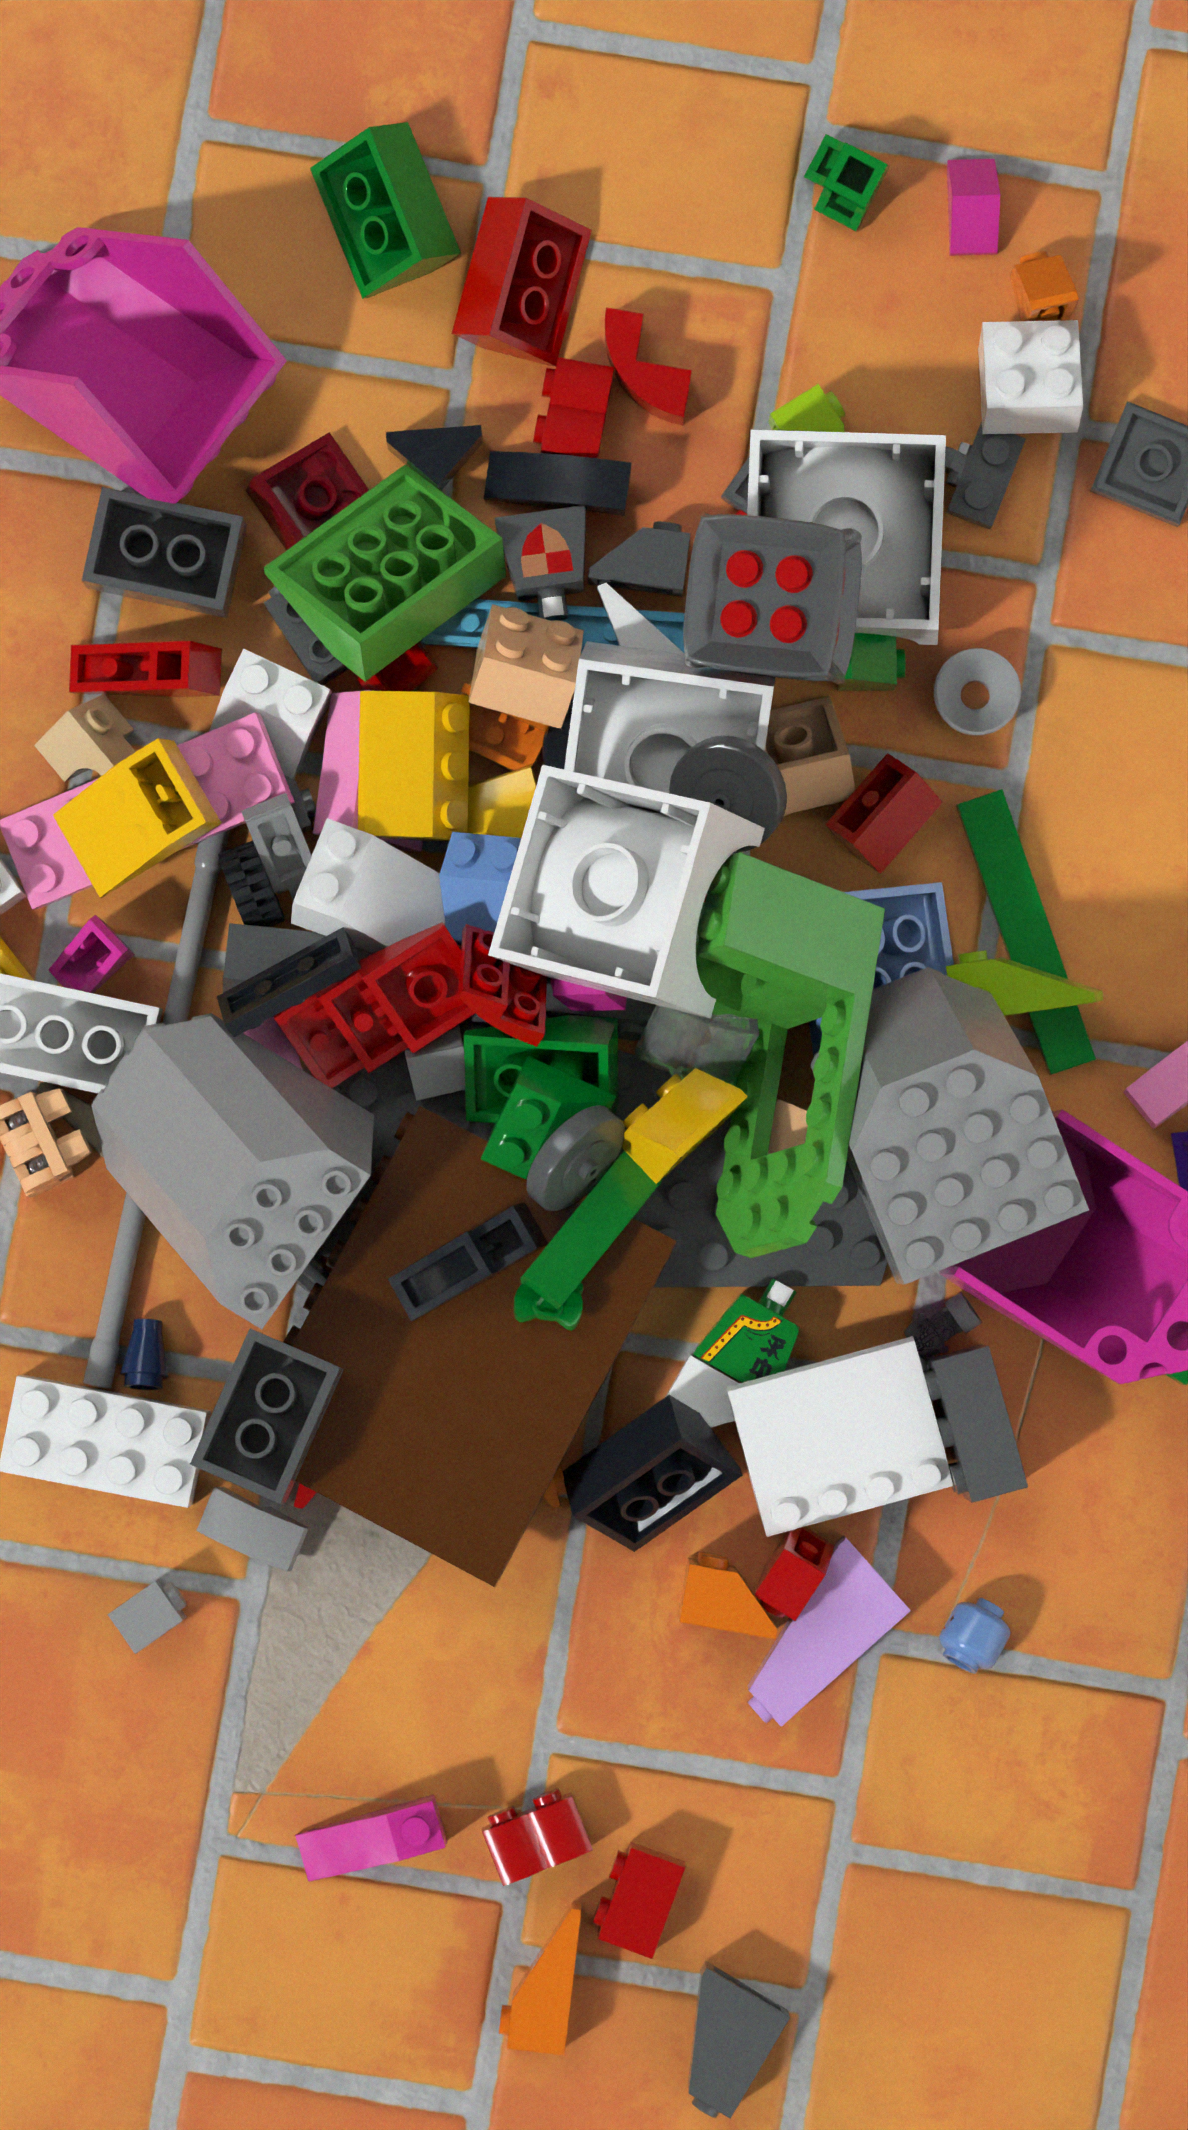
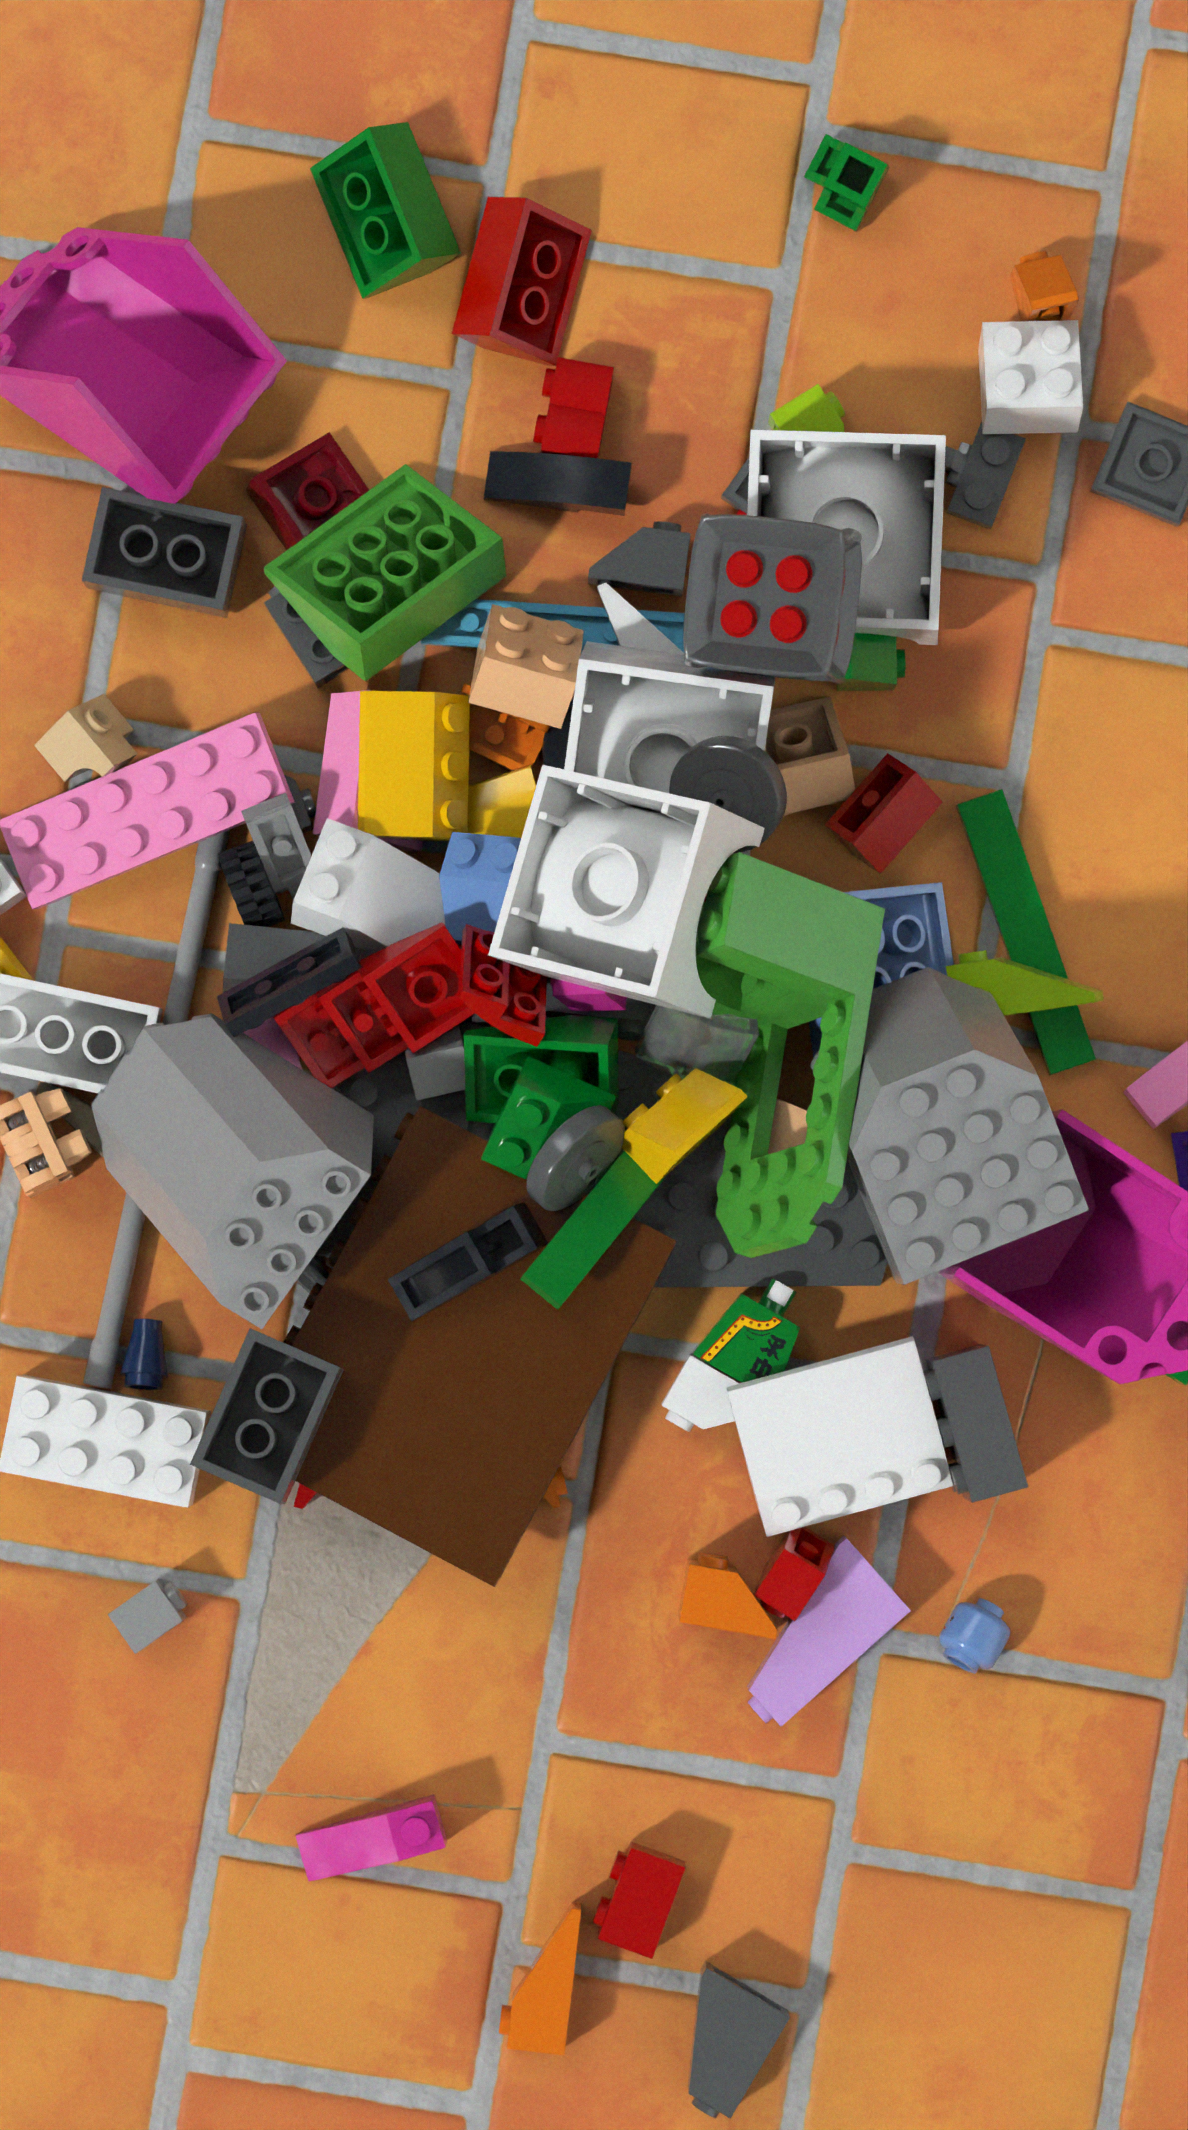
dark pink slope [48,915,135,993] -> none
yellow slope [53,738,222,898] -> none
red slope [69,641,222,697] -> none
light grey slope [196,1487,309,1571] -> none
white slope [209,648,332,779] -> none
red bracket [357,642,439,691] -> none
black slope [386,425,483,491] -> none
red brick [482,1788,593,1886] -> none
dark grey torso [495,506,586,621] -> none
green piece [513,1275,584,1331] -> none
black slope [563,1395,743,1552] -> none
red brick [605,307,692,426] -> none
dark grey piece [904,1292,982,1359] -> none
light grey piece [934,648,1021,736] -> none
dark pink slope [947,159,1000,256] -> none

